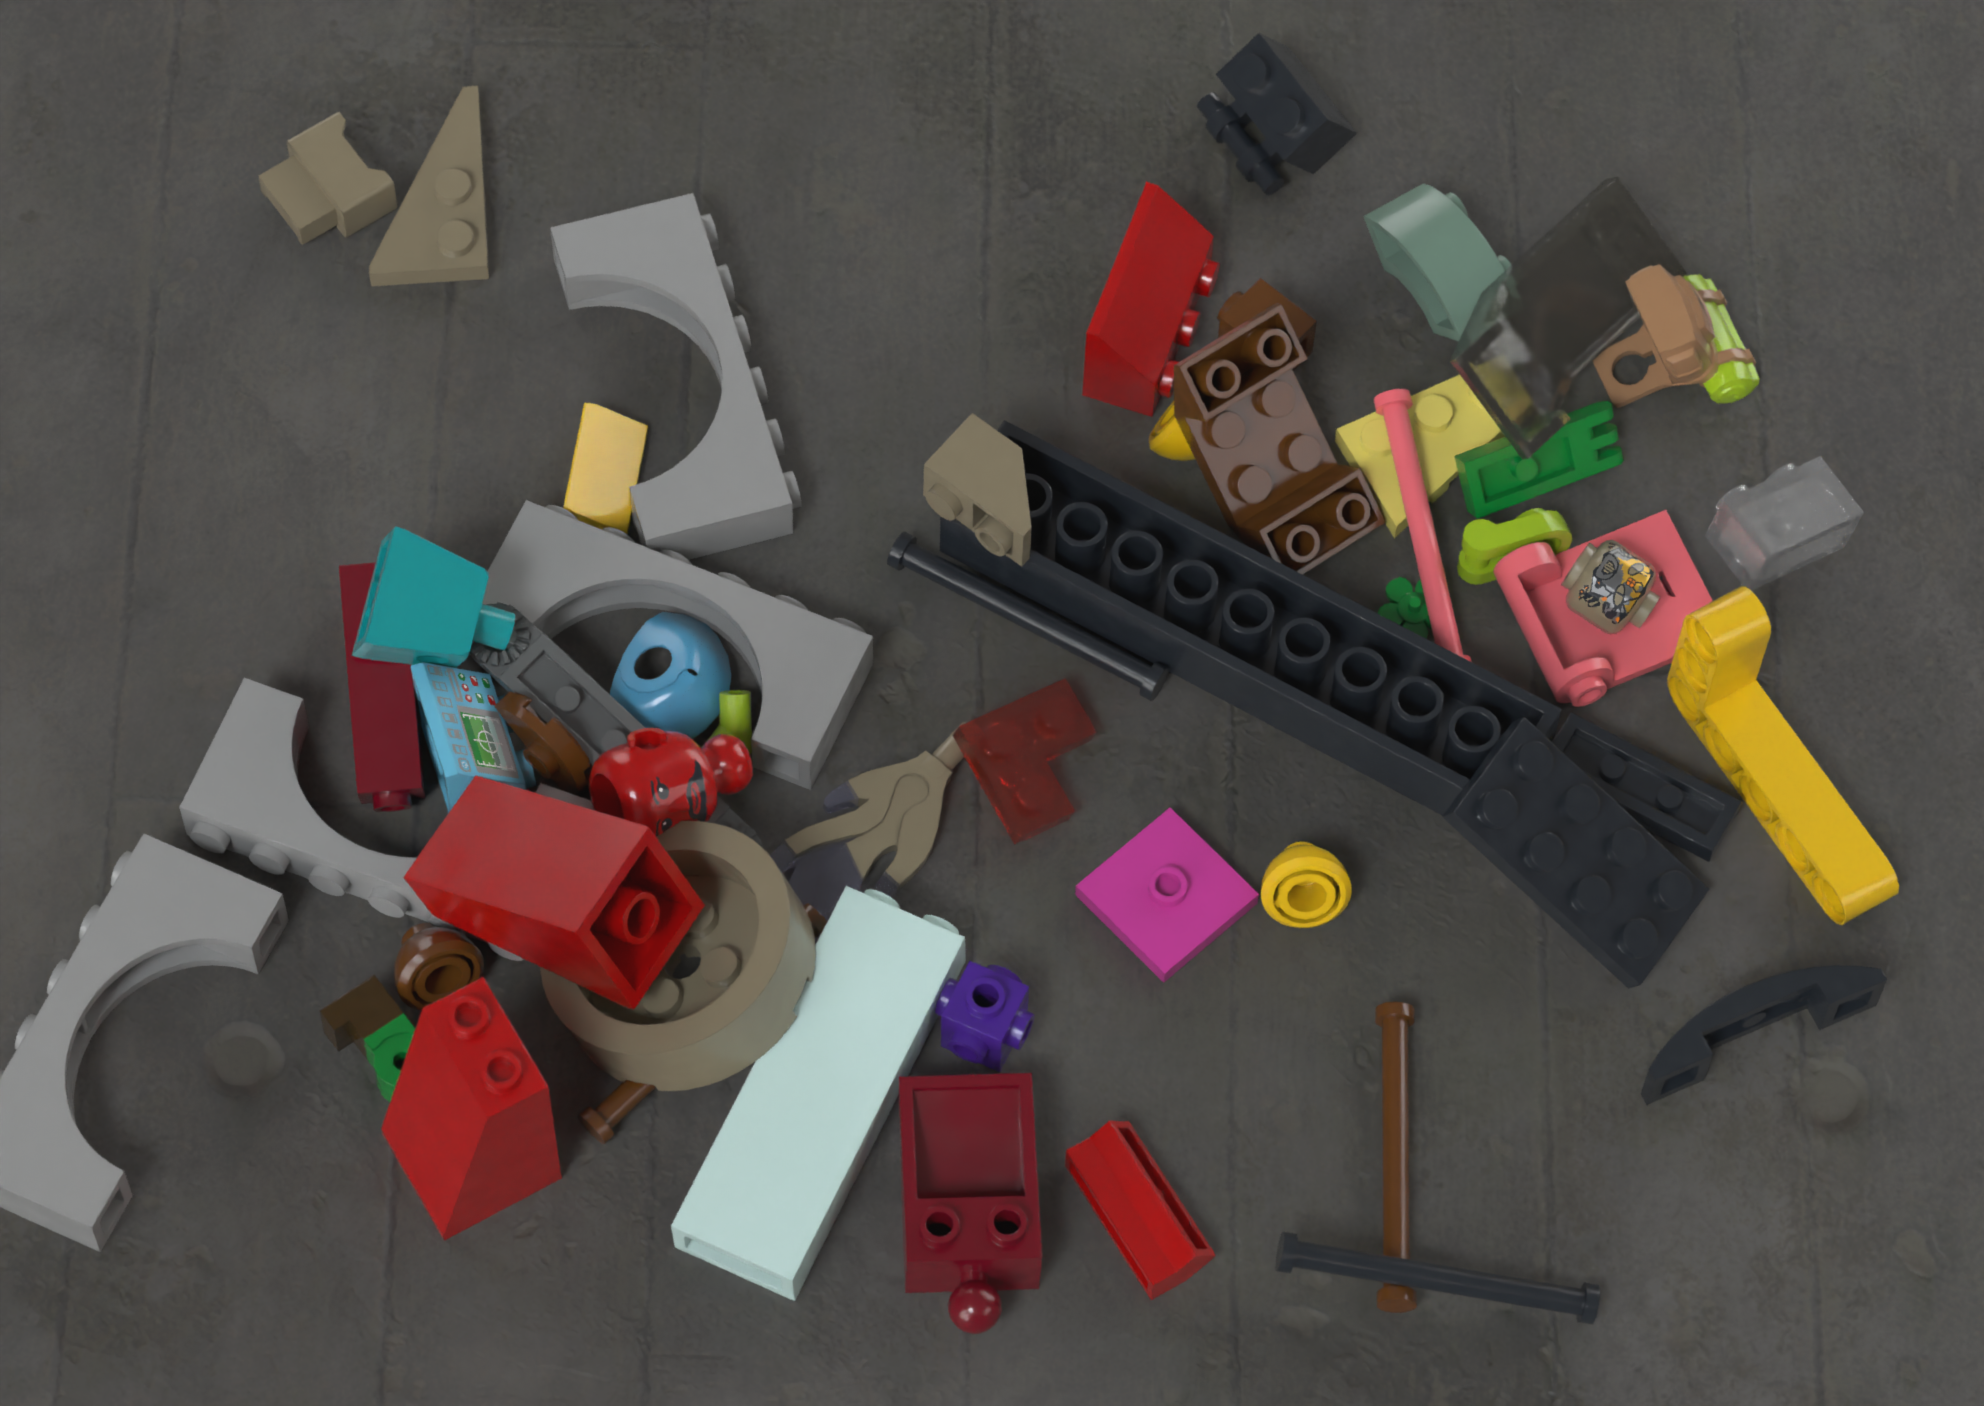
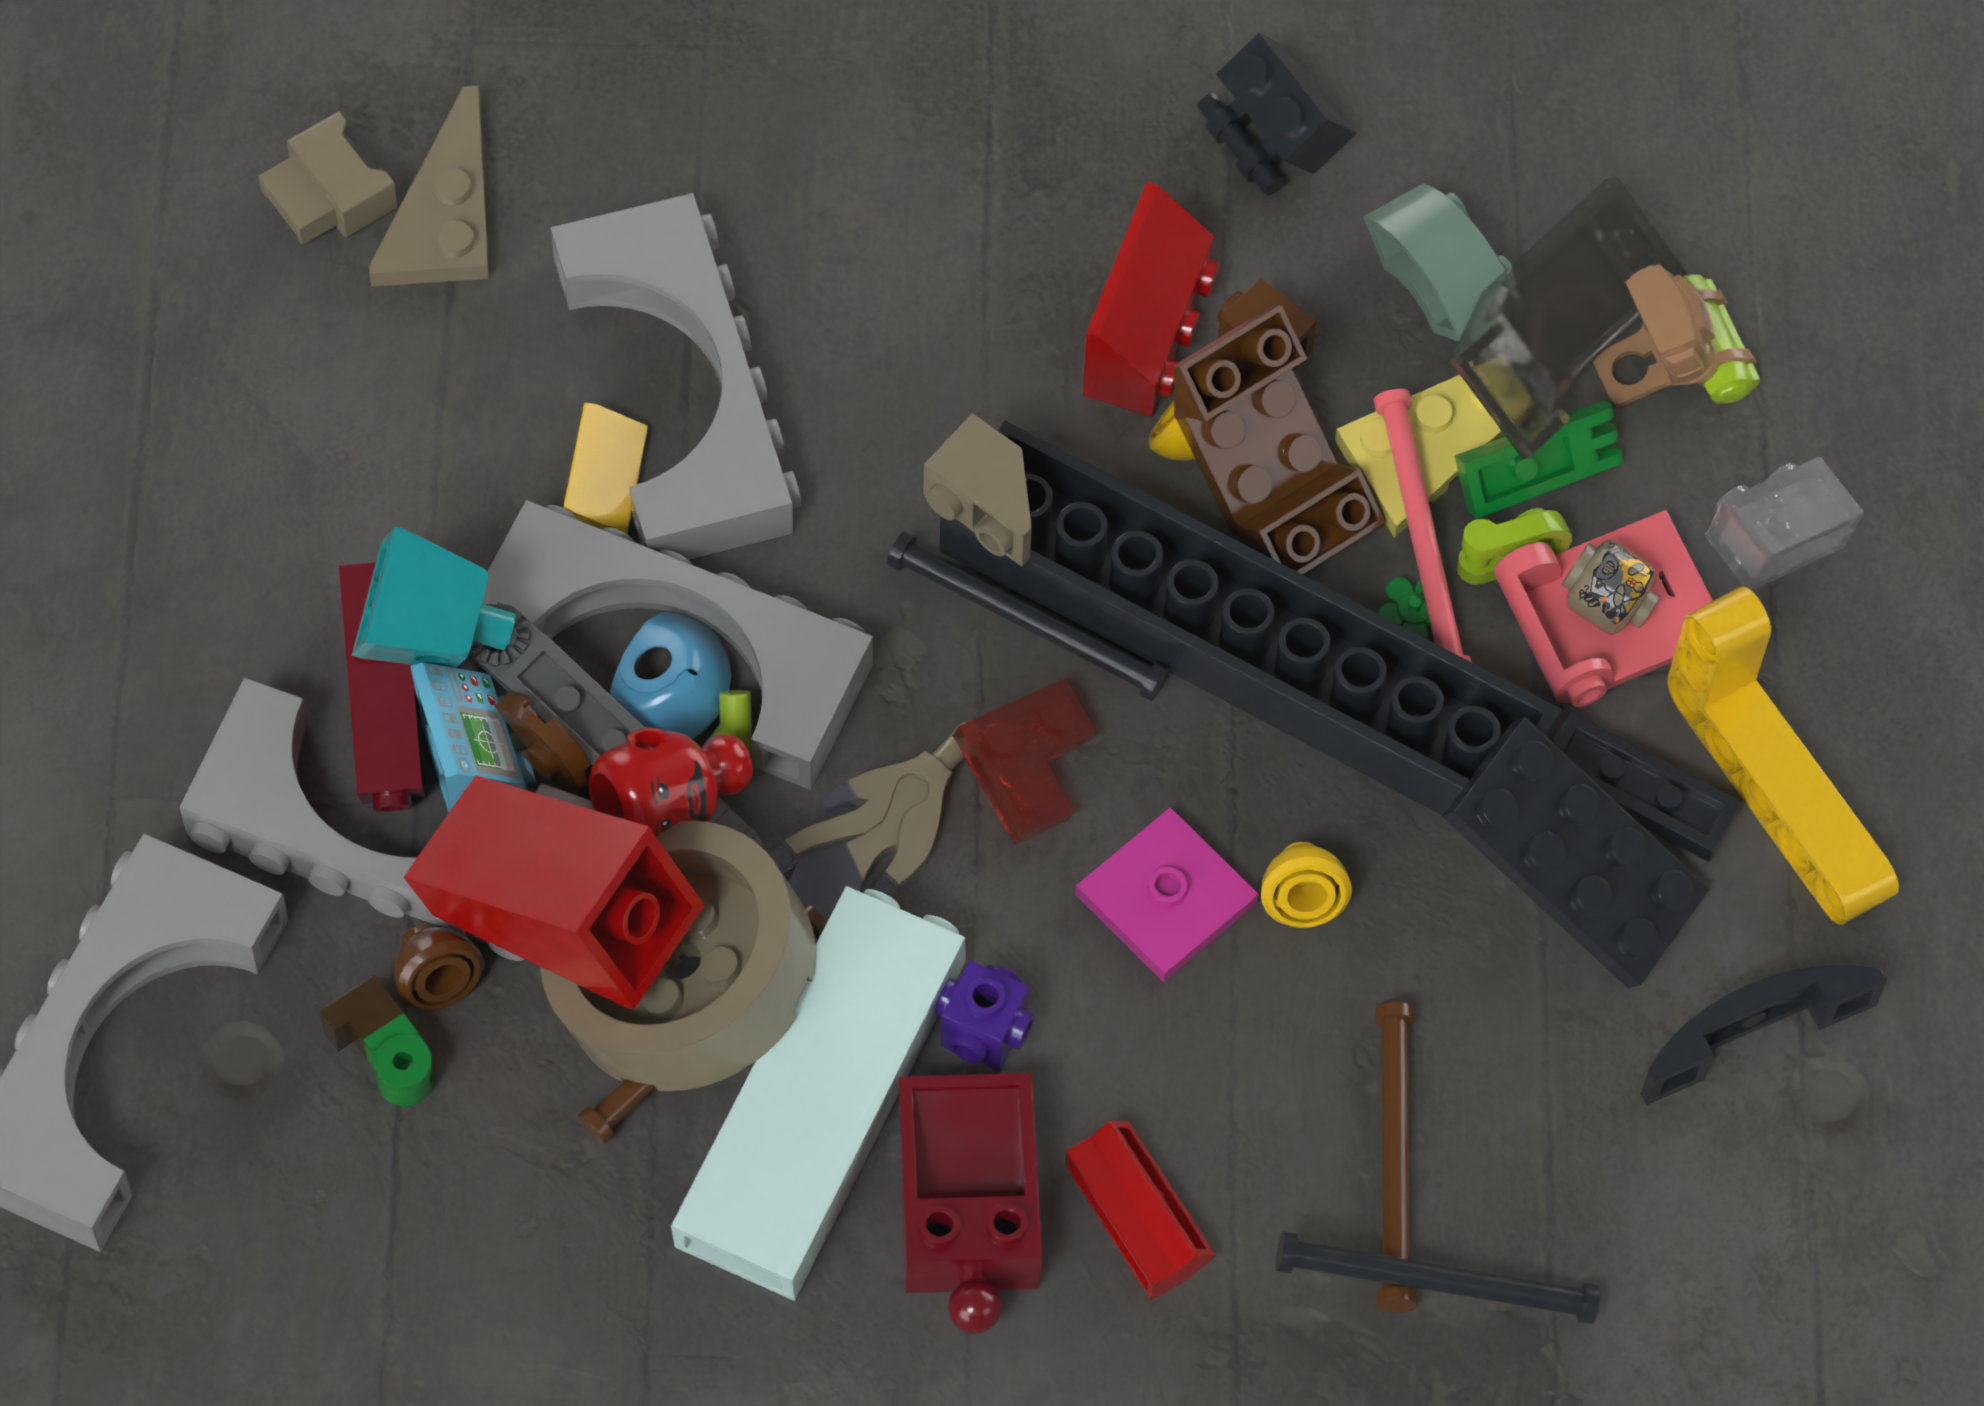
red slope [381,977,562,1241] -> none

